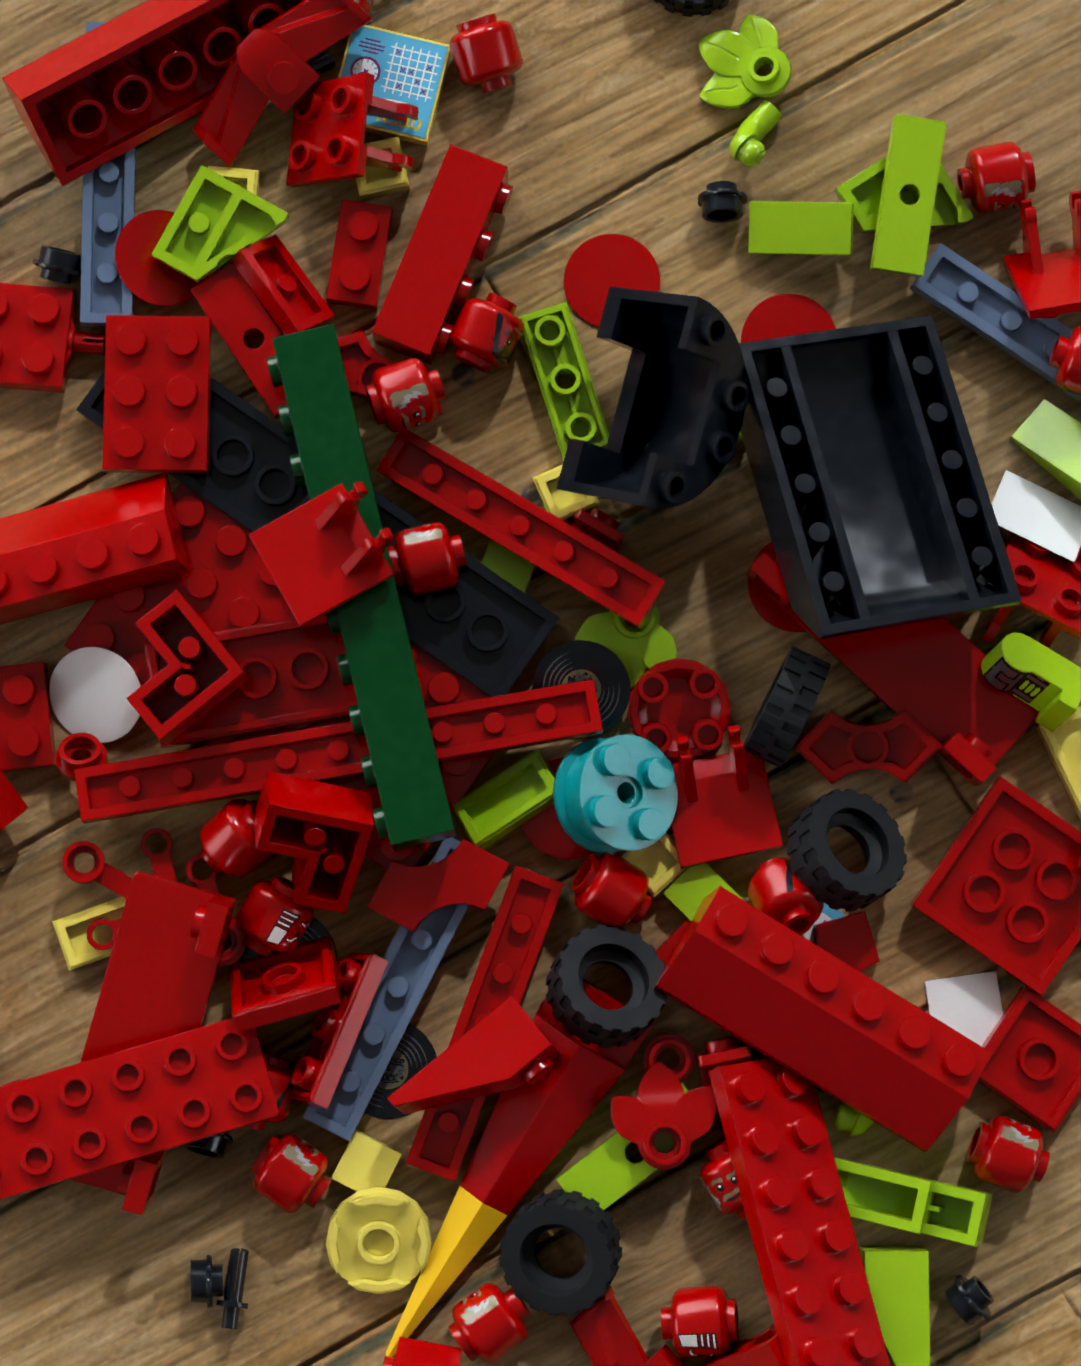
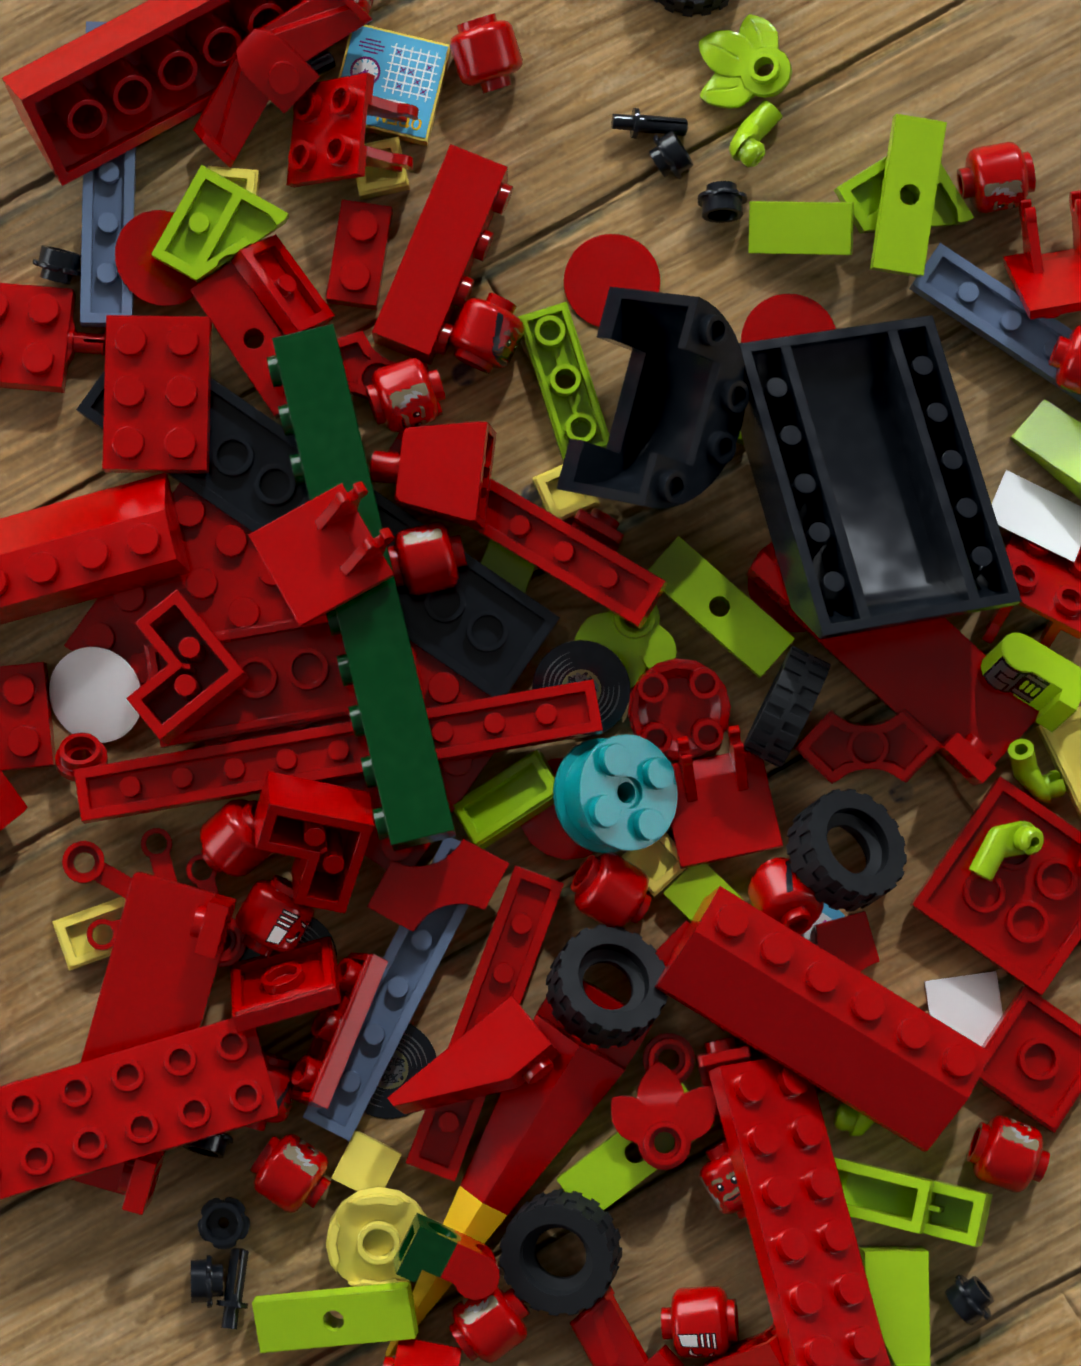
none -> black plate [198,1197,250,1249]
none -> lime tile [252,1281,419,1353]
none -> red torso [370,421,497,530]
none -> leg [393,1213,500,1300]
none -> black piece [611,108,688,139]
none -> lime tile [648,536,795,679]
none -> black plate [649,130,694,179]
none -> lime arm [968,821,1044,881]
none -> lime arm [1008,739,1066,804]

